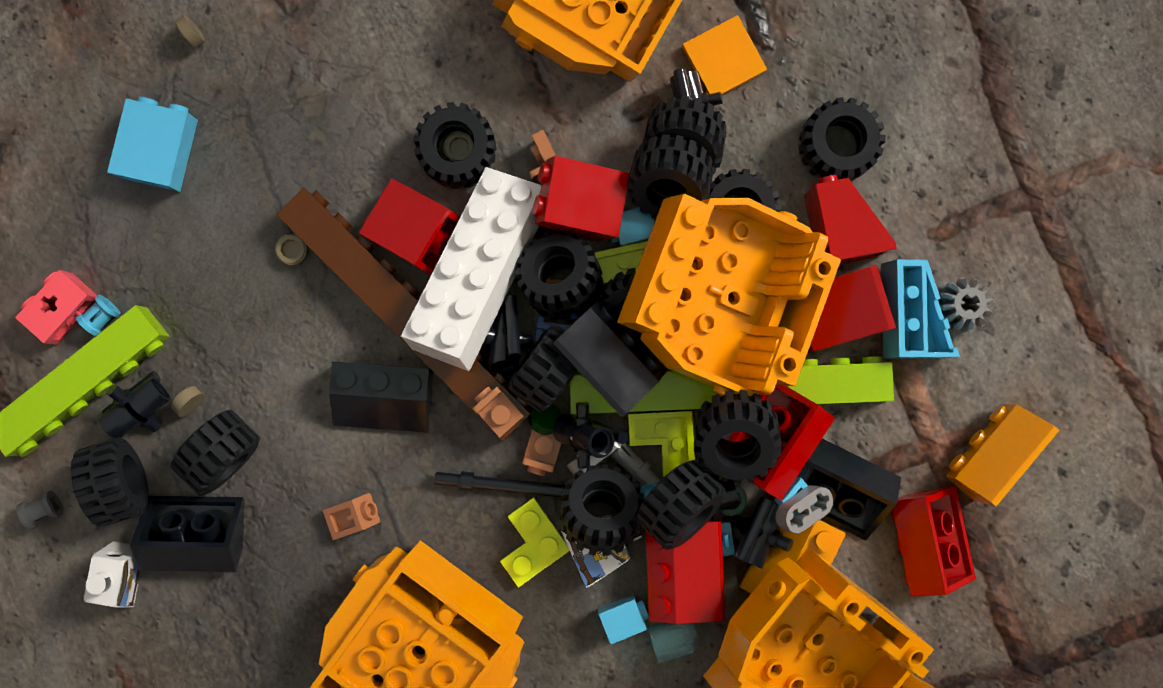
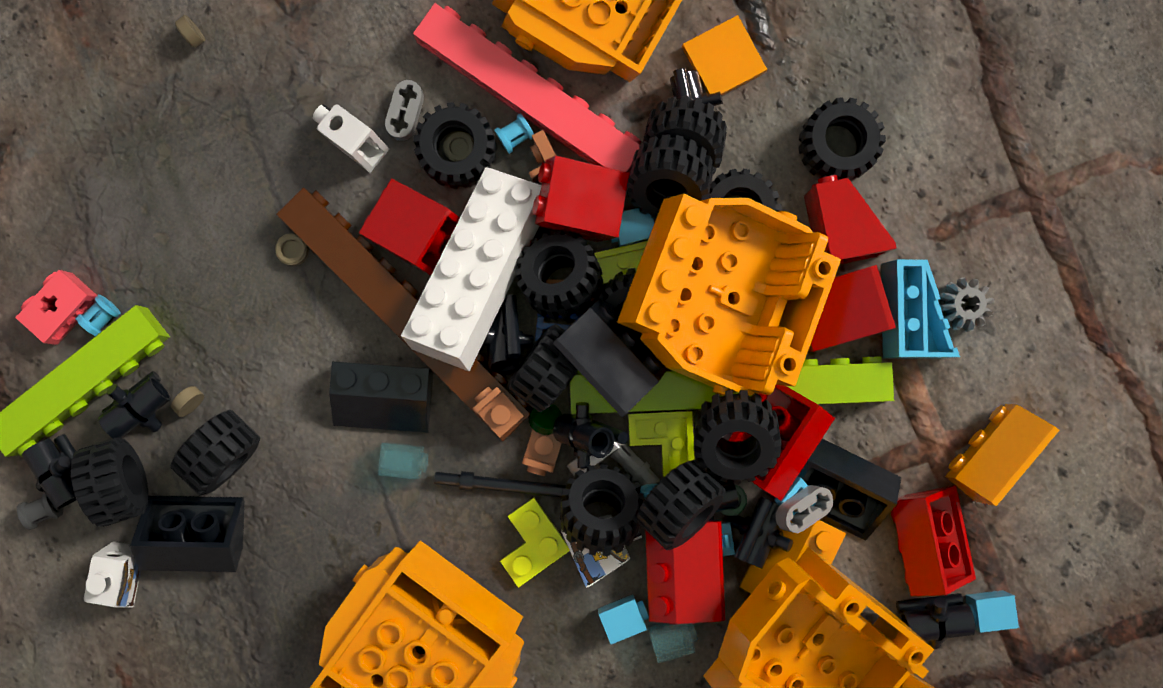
medium azure brick [107,97,198,192] -> none
nougat bracket [322,493,380,540] -> none
none -> black pin [22,434,77,510]
none -> white torso [313,104,389,173]
none -> clear light blue brick [378,442,429,479]
none -> light grey beam [385,80,424,141]
none -> coral brick [413,3,641,173]
none -> medium azure bush [494,113,534,154]
none -> black pin [896,593,975,649]
none -> medium azure brick [965,590,1019,633]

